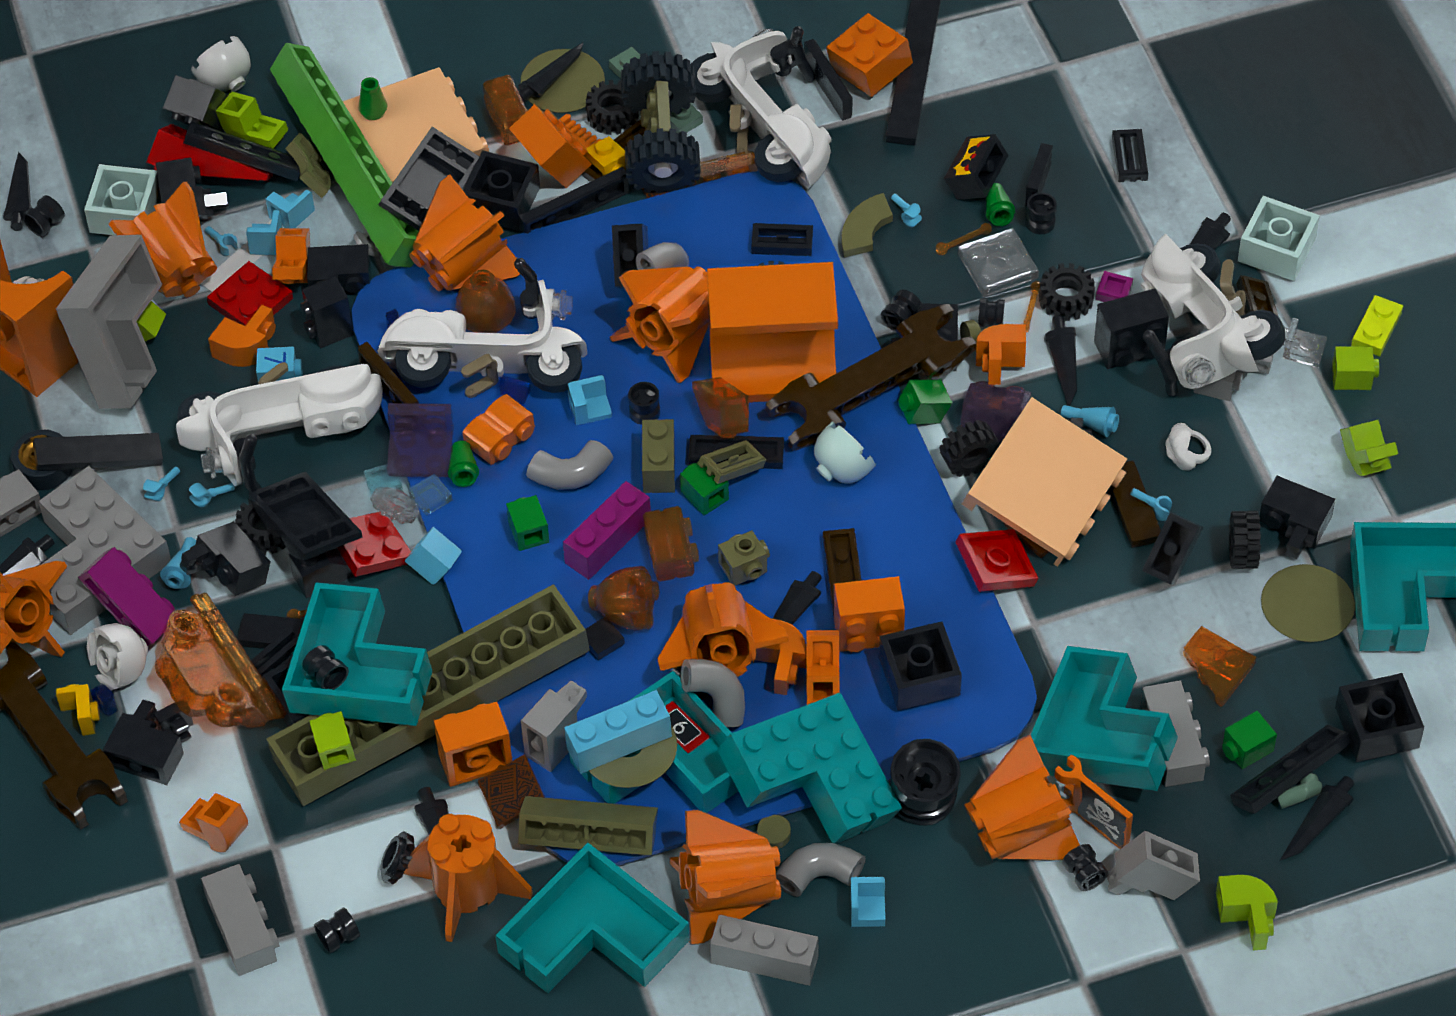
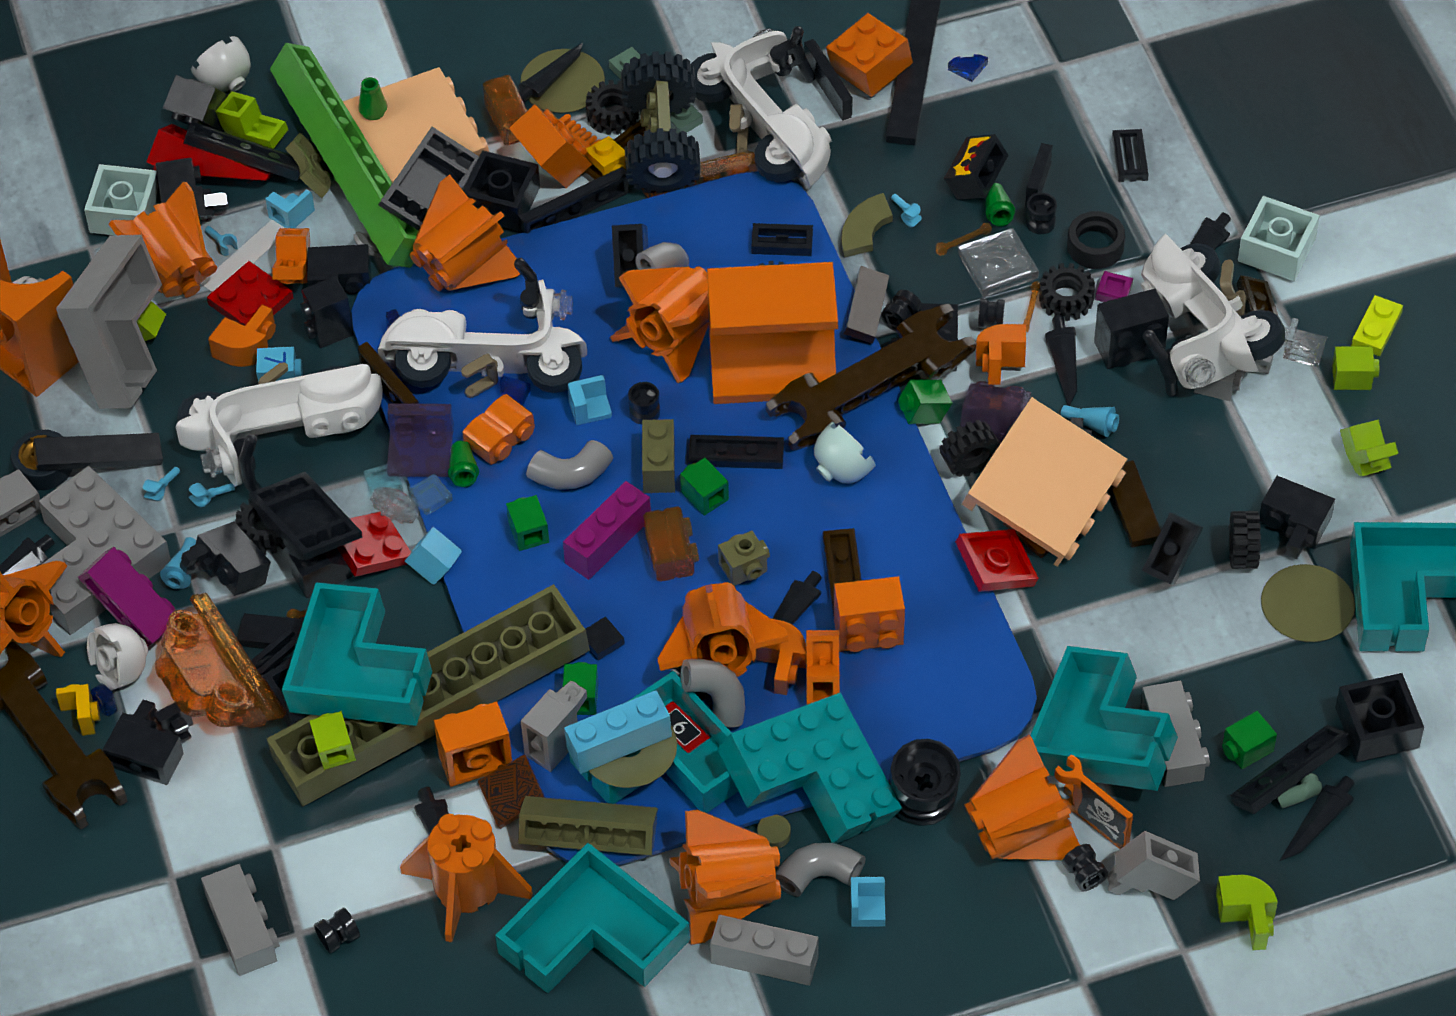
black bar [3,151,32,231] -> none
black wheel [22,195,65,237] -> none
orange brick [179,793,248,852] -> none
medium azure panel [246,210,283,255] -> none
black wheel [302,645,349,690] -> none
black gear [380,831,415,884] -> none
clear orange piece [455,269,516,333] -> none
clear orange piece [588,566,660,630] -> none
clear orange slope [692,377,749,438] -> none
olive tile [698,440,766,484] -> none
black brick [879,621,962,710] -> none
olive tile [960,320,981,351] -> none
medium azure hand [1130,488,1172,521] -> none
white piece [1165,423,1211,471] -> none
clear orange wing [1183,626,1257,707] -> none
none -> green brick [563,662,598,715]
none -> tile [844,266,889,344]
none -> clear blue tile [948,54,988,82]
none -> black tyre [1067,211,1125,269]

